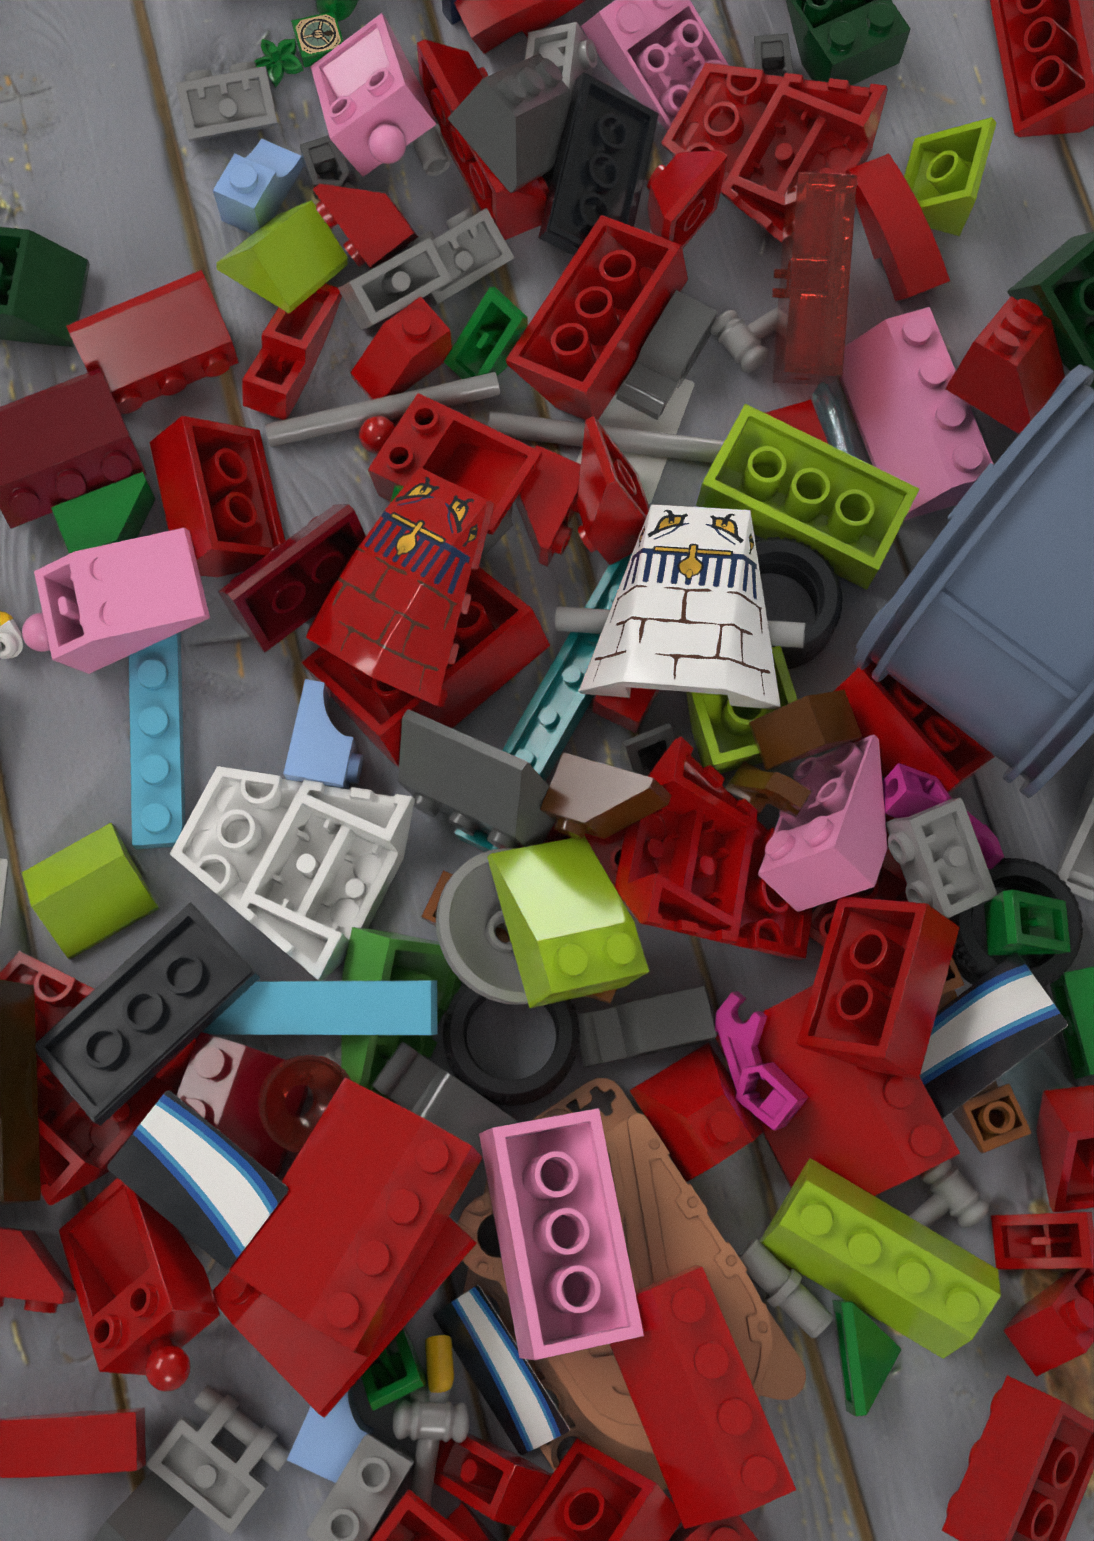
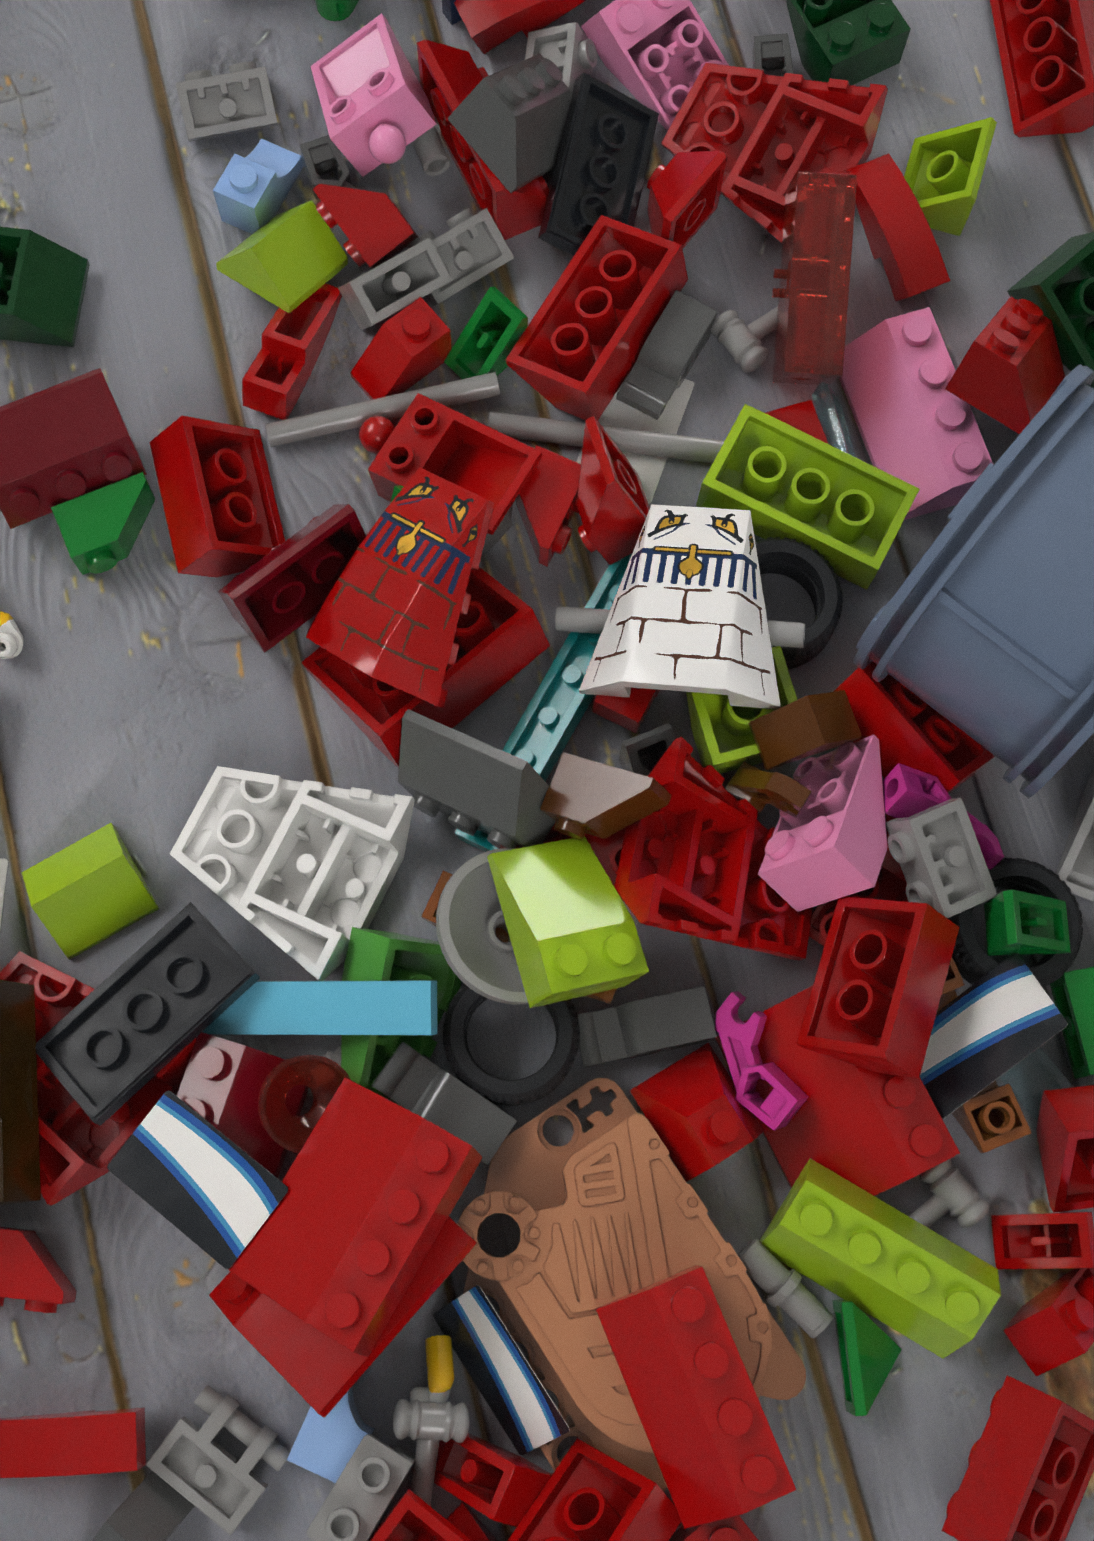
bright pink slope [22,528,210,674] -> none
red slope [58,1178,220,1392] -> none
red slope [66,270,239,414] -> none
medium azure plate [129,632,186,850] -> none
green plant [254,39,304,88] -> none
light blue arch [283,679,363,789] -> none
tile [291,11,344,68] -> none
green slope [361,1326,427,1411] -> none
bright pink slope [479,1108,644,1360] -> none

